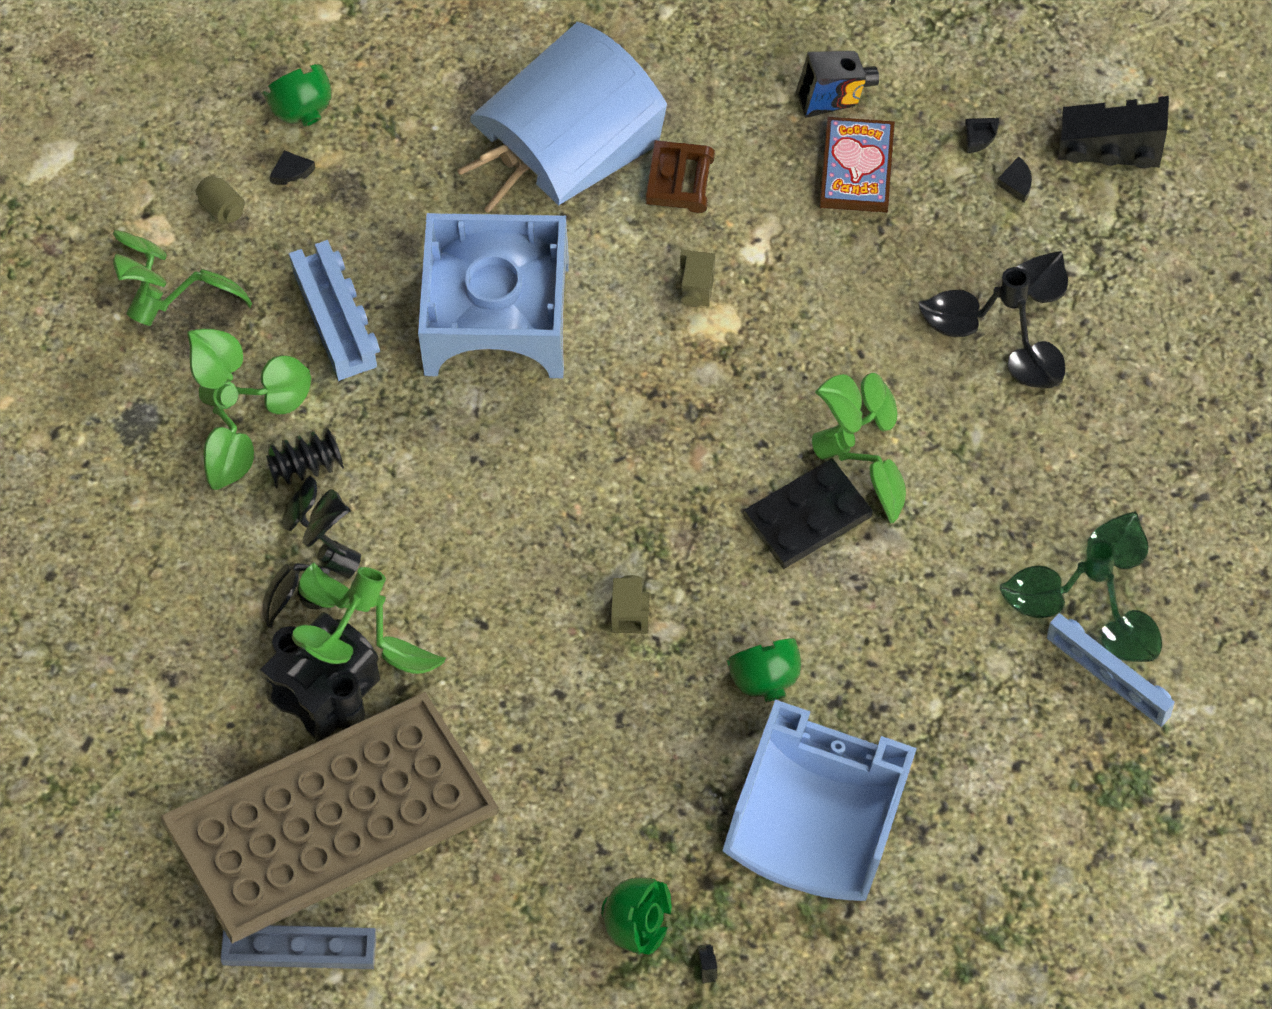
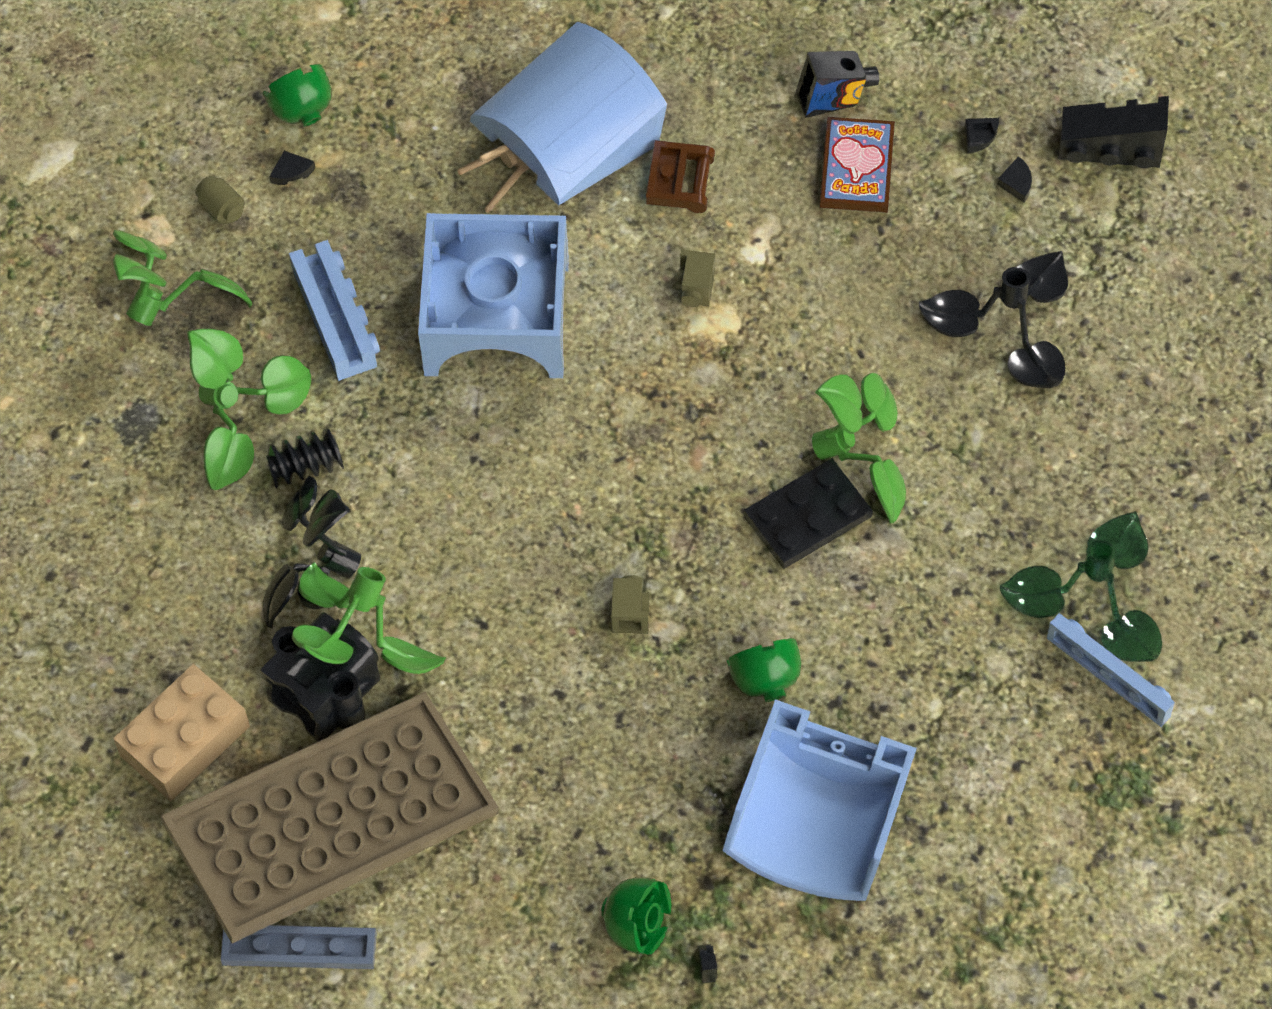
none -> tan brick [113,663,250,802]

